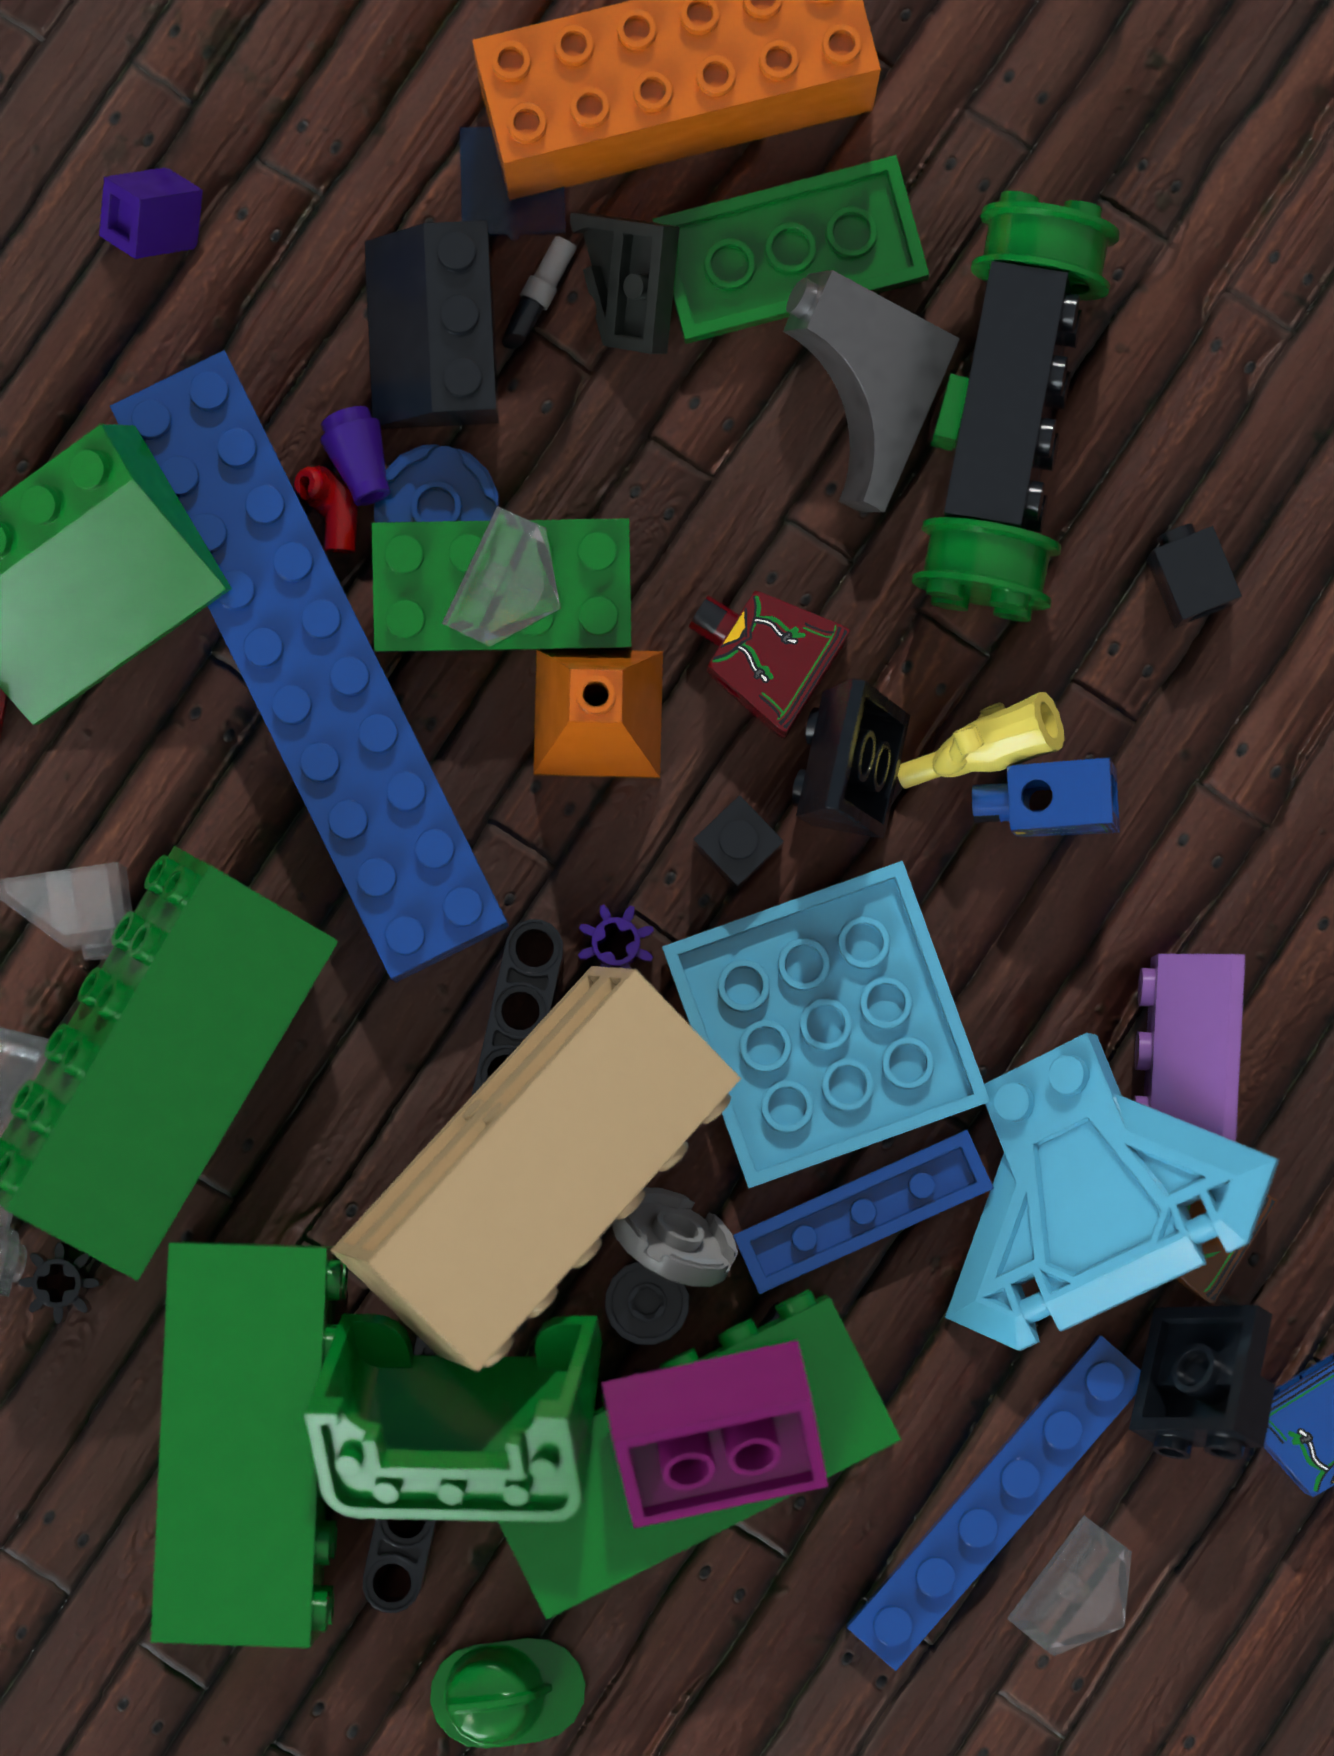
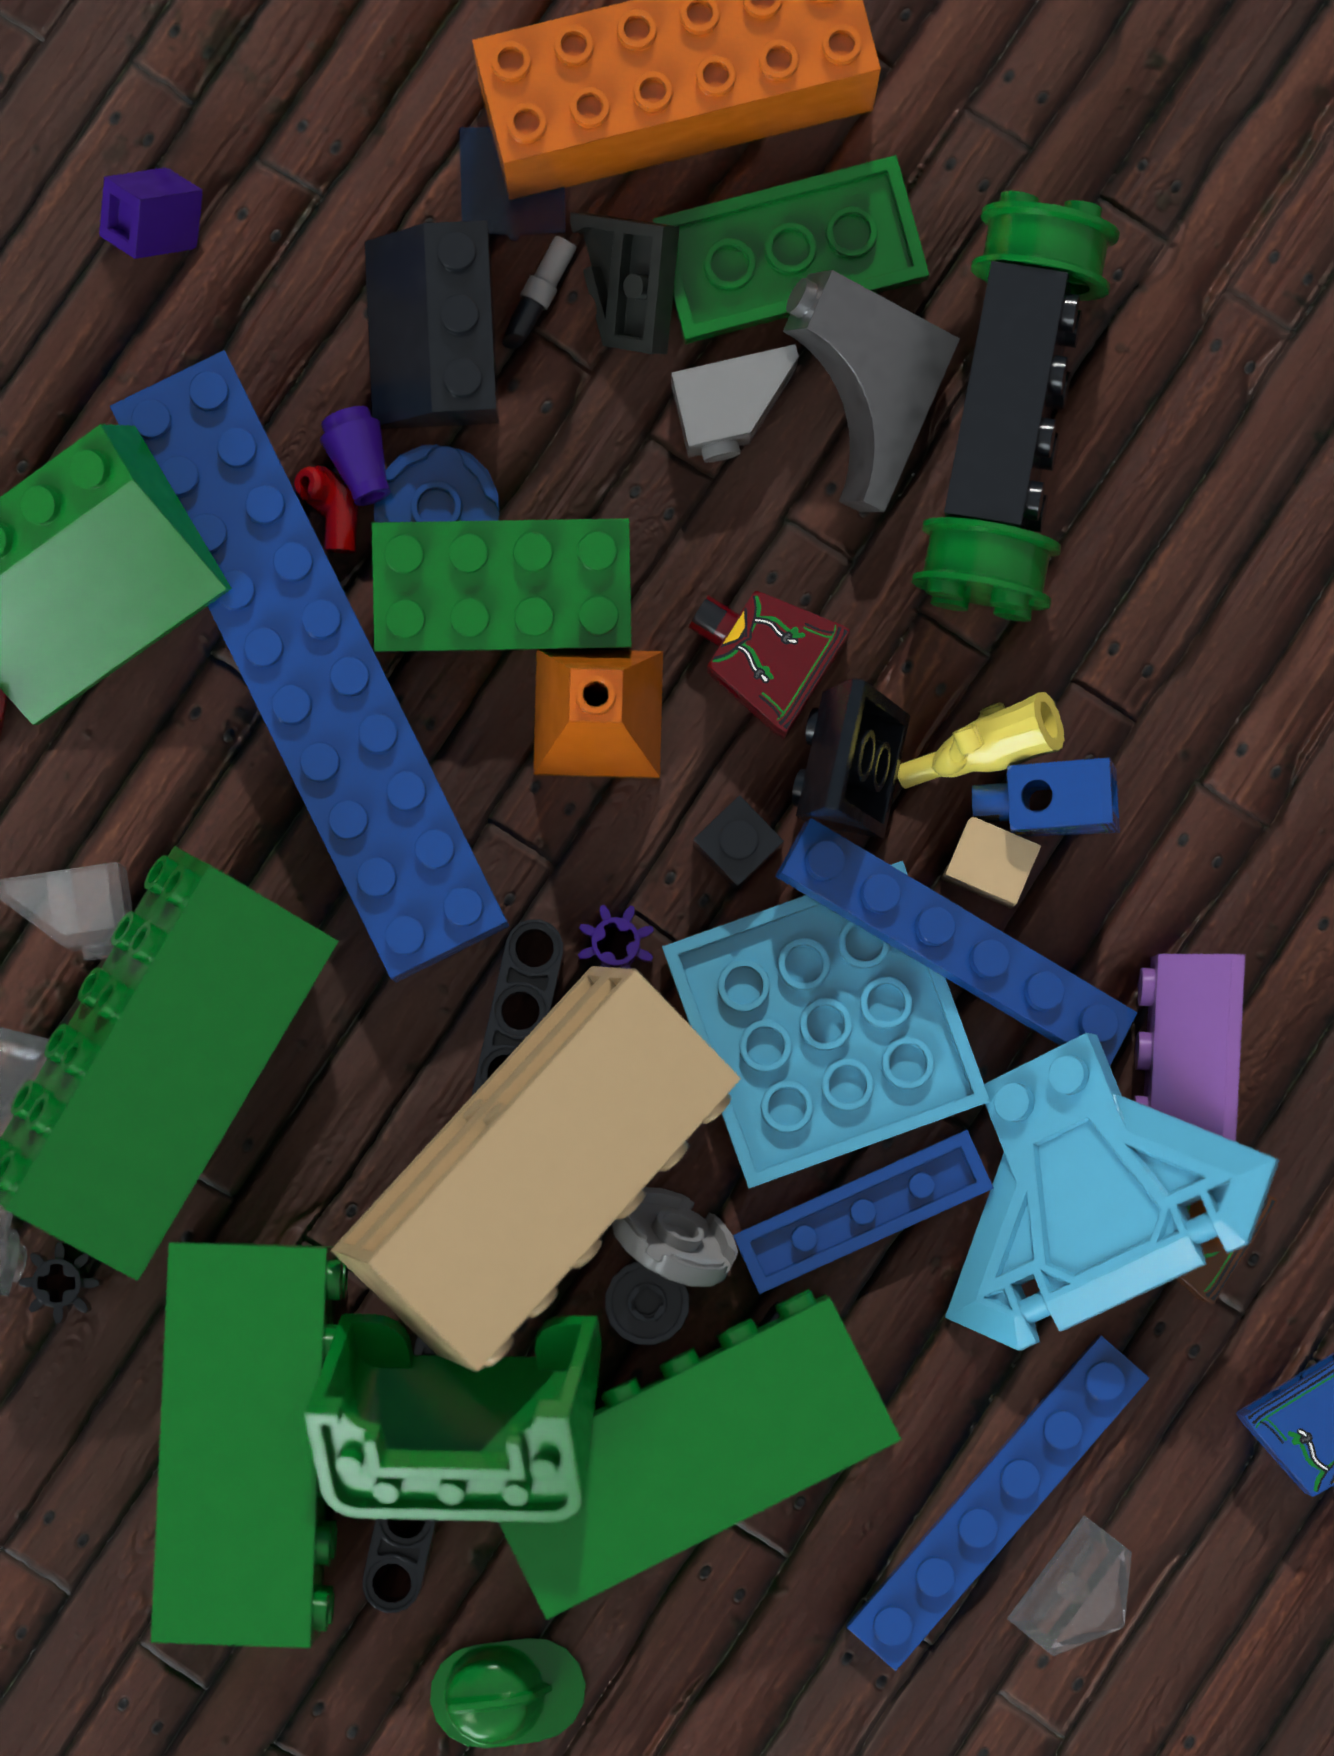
clear slope [442,506,561,646] -> none
magenta slope [602,1340,828,1528] -> none
green tile [930,374,969,452] -> none
black plate [1129,1305,1276,1460] -> none
black brick [1146,523,1242,628] -> none
none -> light grey slope [671,344,798,463]
none -> blue plate [775,818,1138,1066]
none -> tan panel [941,817,1041,909]

